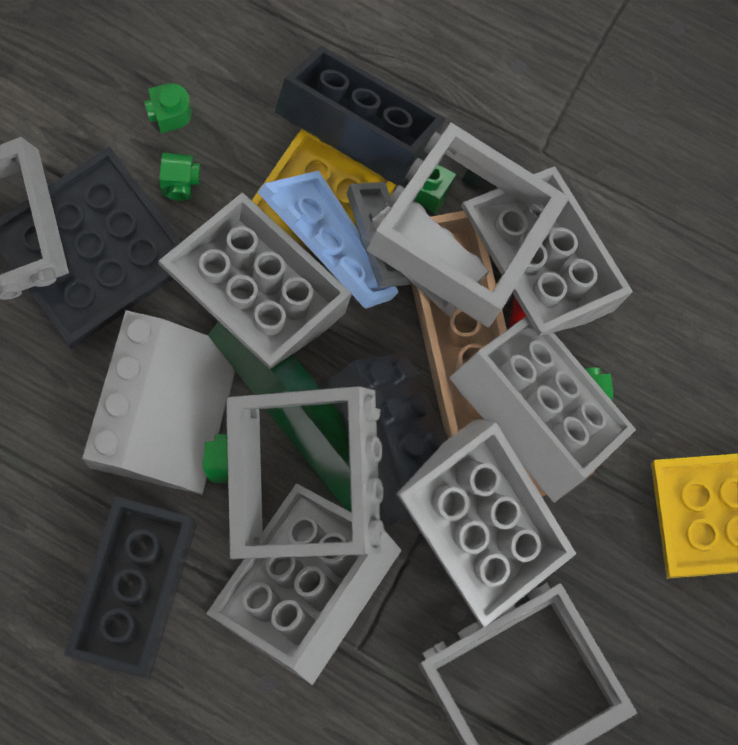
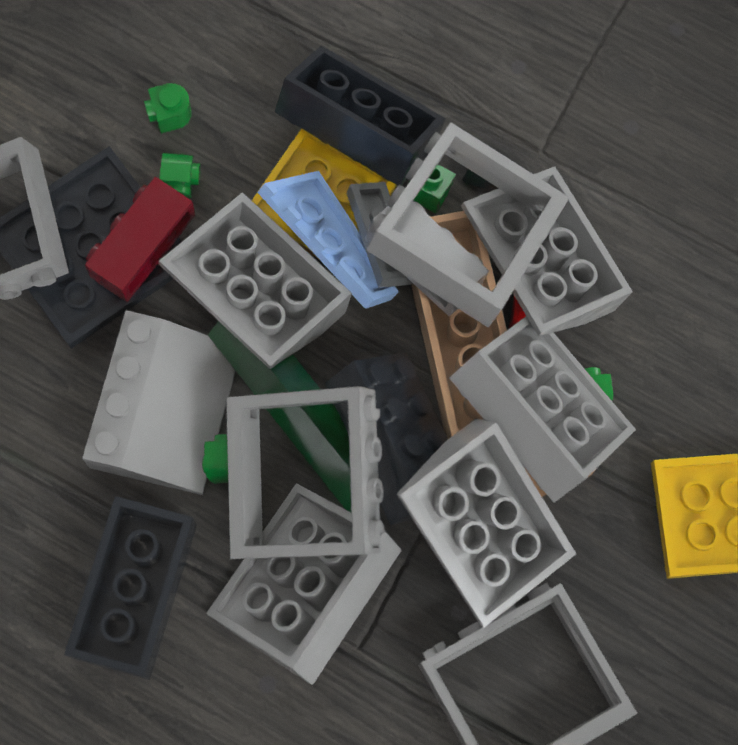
none -> dark red brick [85,176,195,302]

